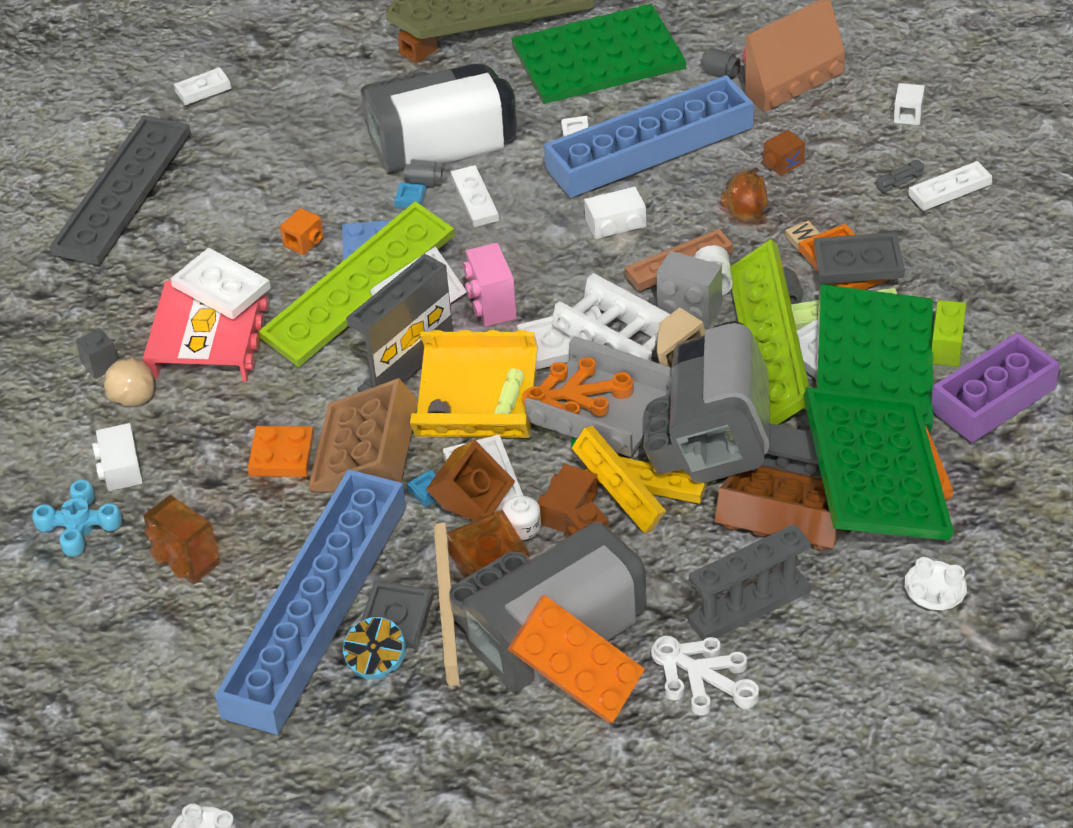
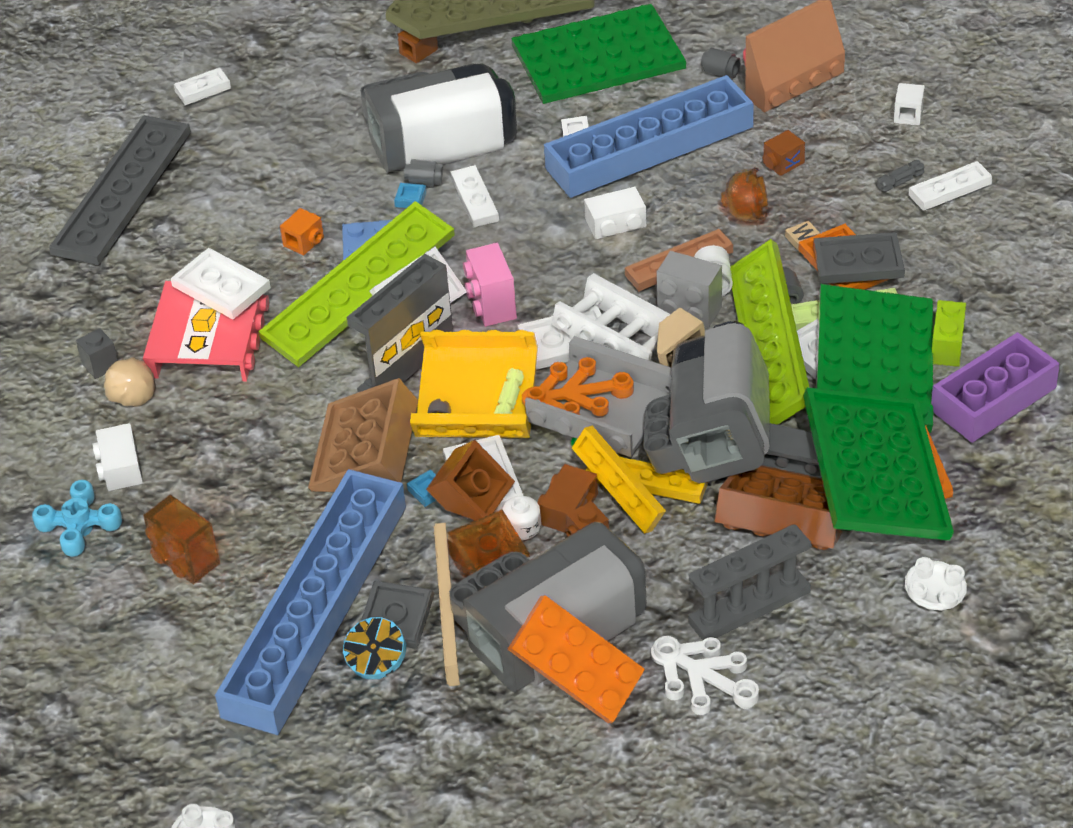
orange plate [248,426,314,477] -> none

